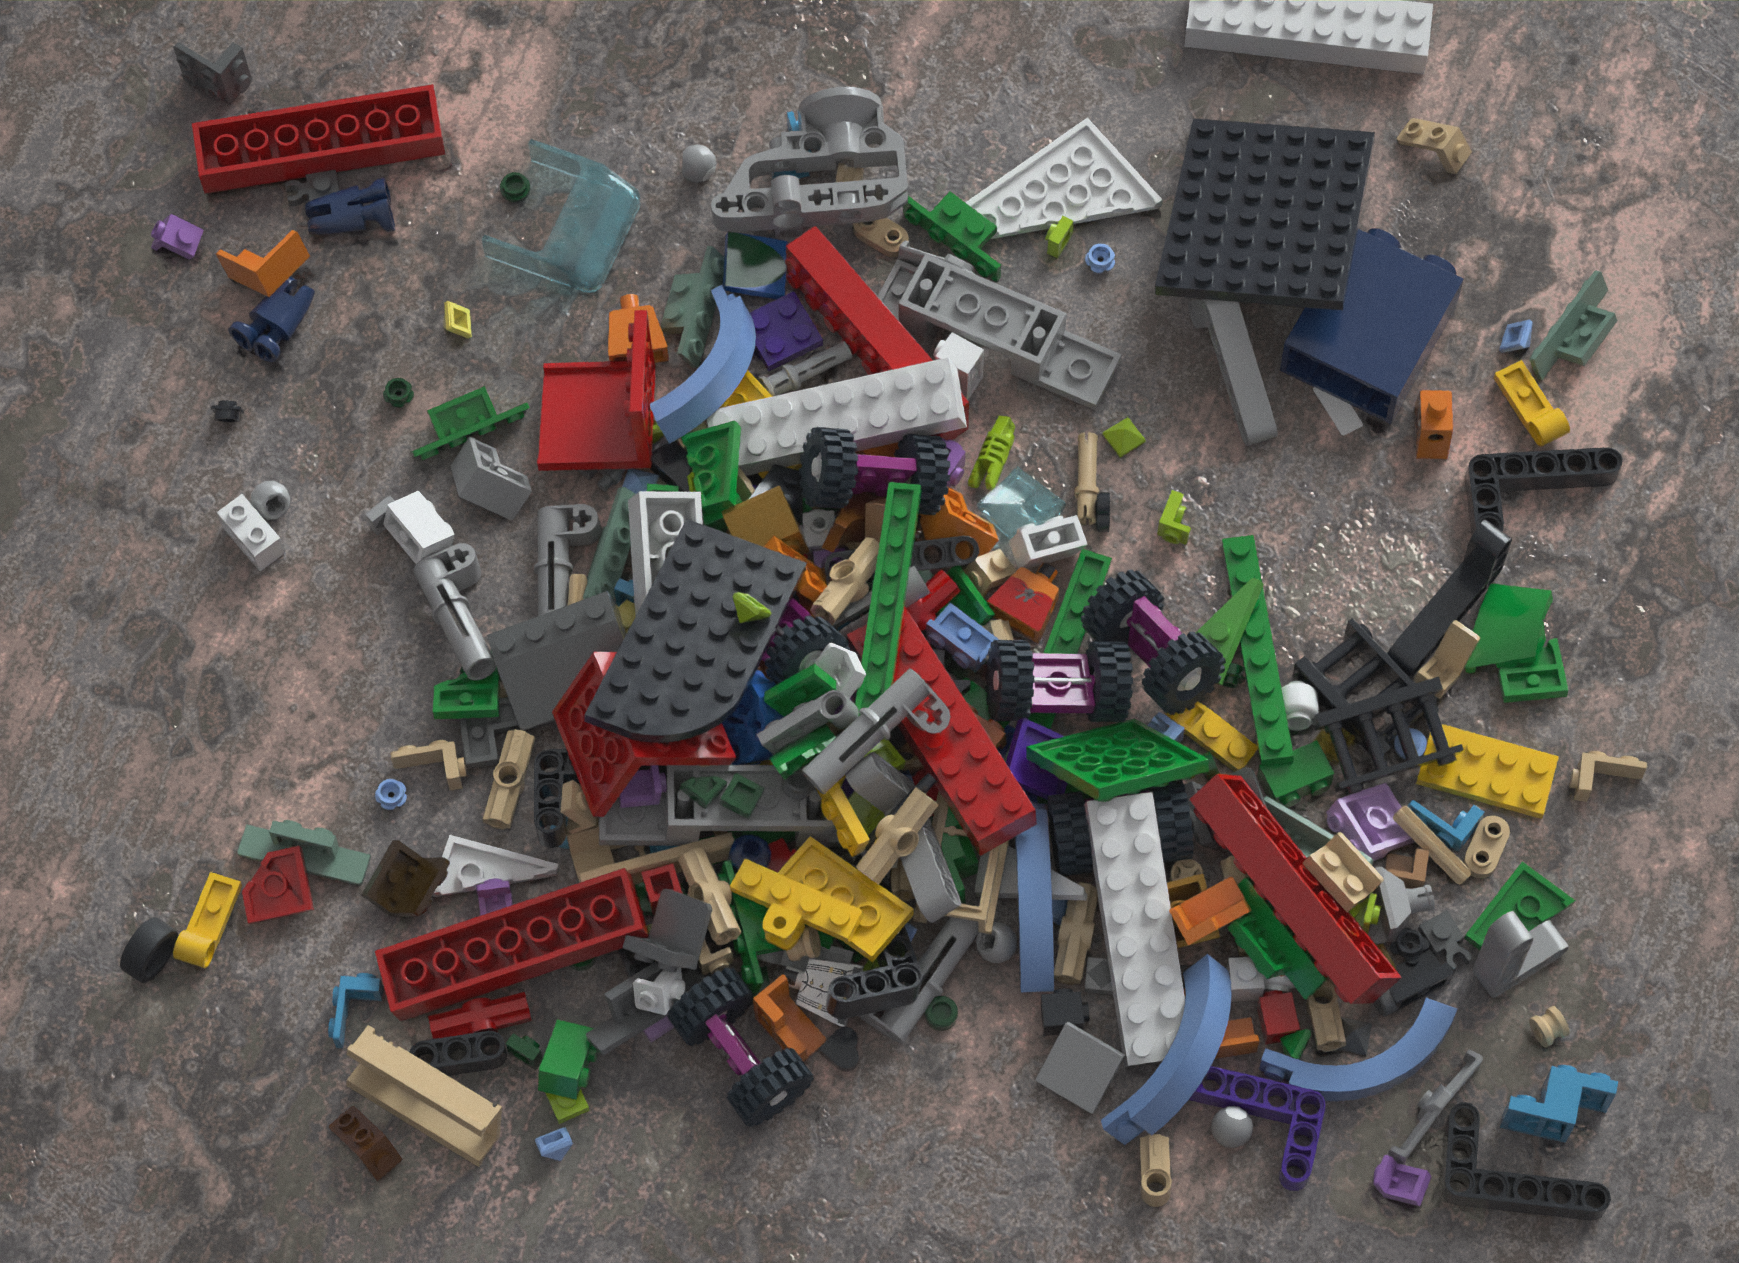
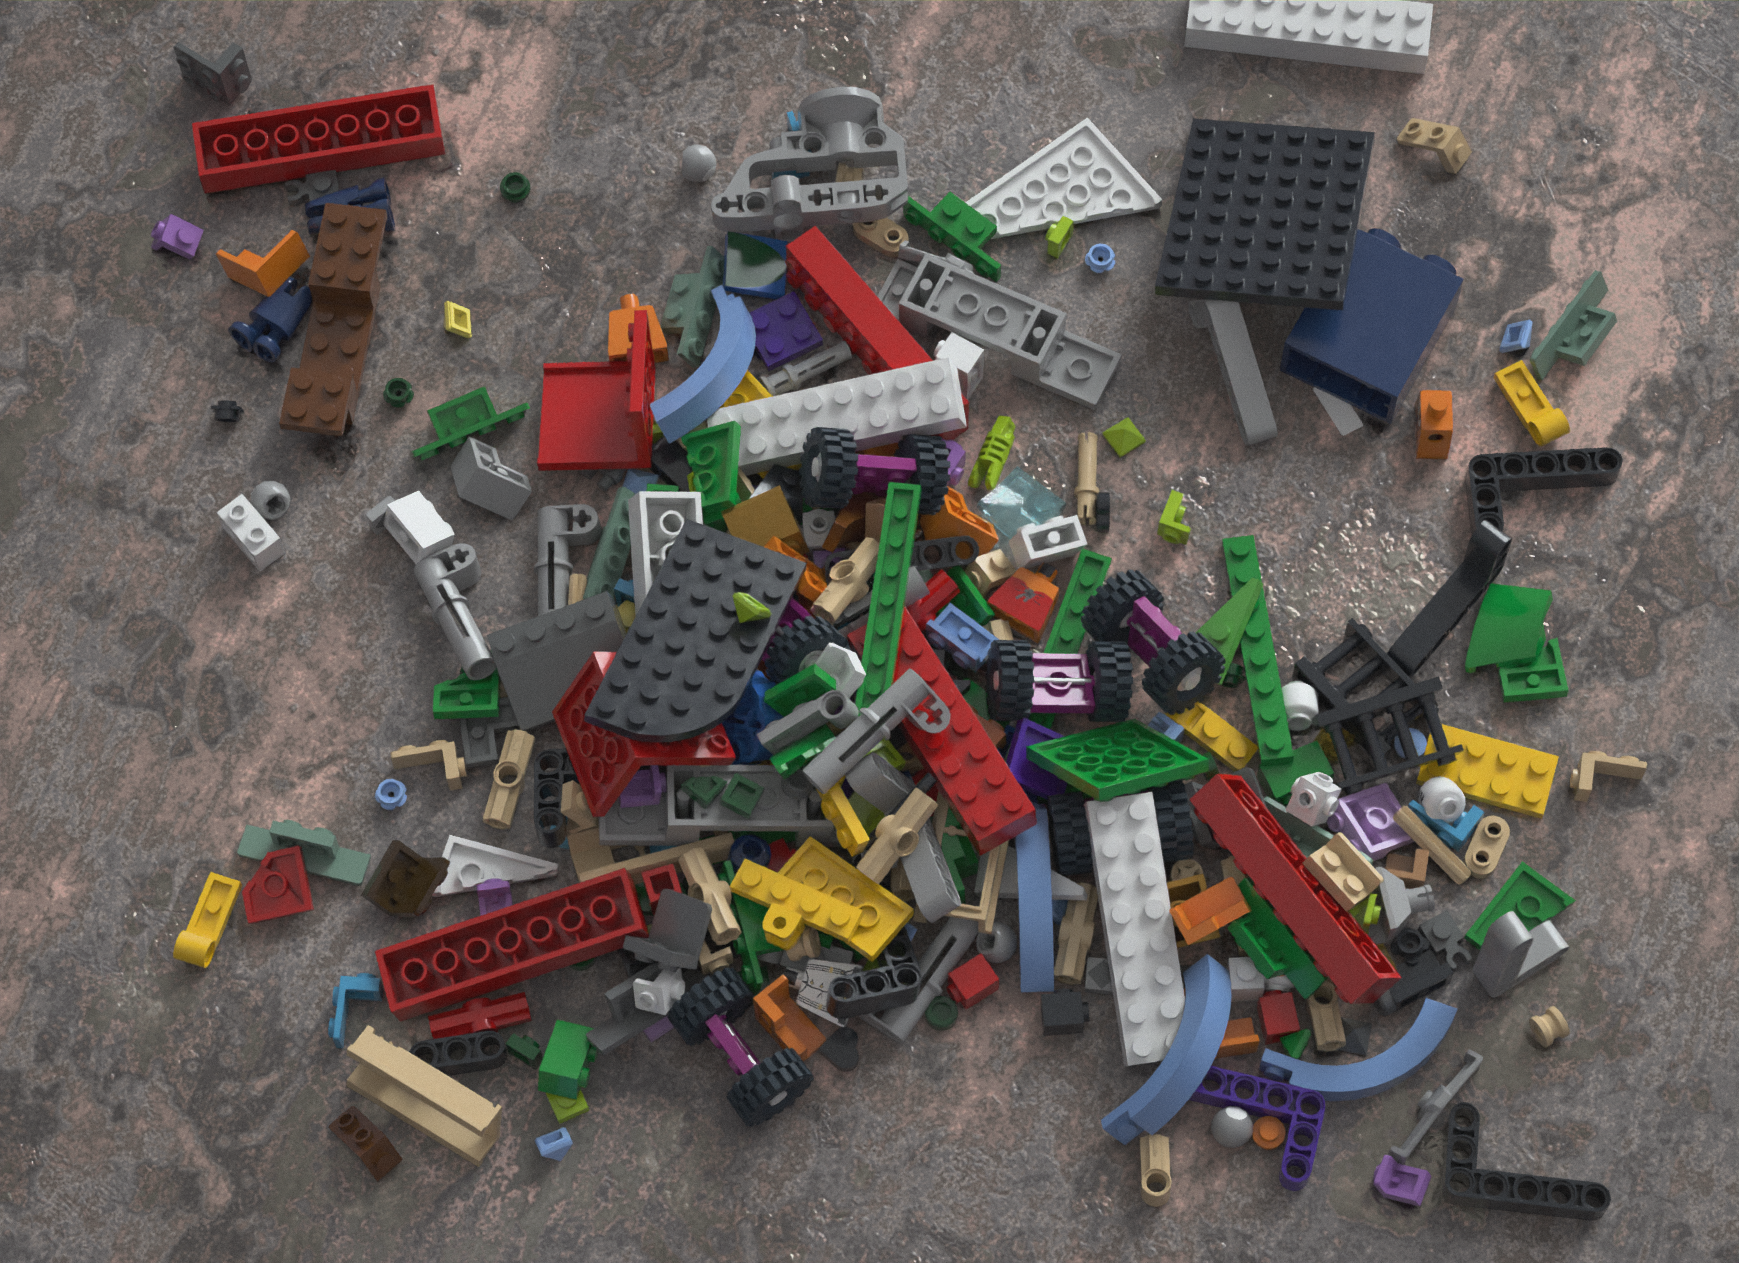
black tyre [119,918,178,983] -> none
clear light blue windscreen [482,139,641,293] -> none
light grey tile [1035,1022,1125,1114] -> none
tan bracket [1413,620,1480,699] -> none
dark azure bracket [1500,1065,1618,1143] -> none
none -> reddish brown bracket [279,203,387,436]
none -> red brick [946,953,999,1010]
none -> orange plate [1252,1116,1286,1150]
none -> white brick [1286,772,1341,826]
none -> white head [1418,776,1466,823]

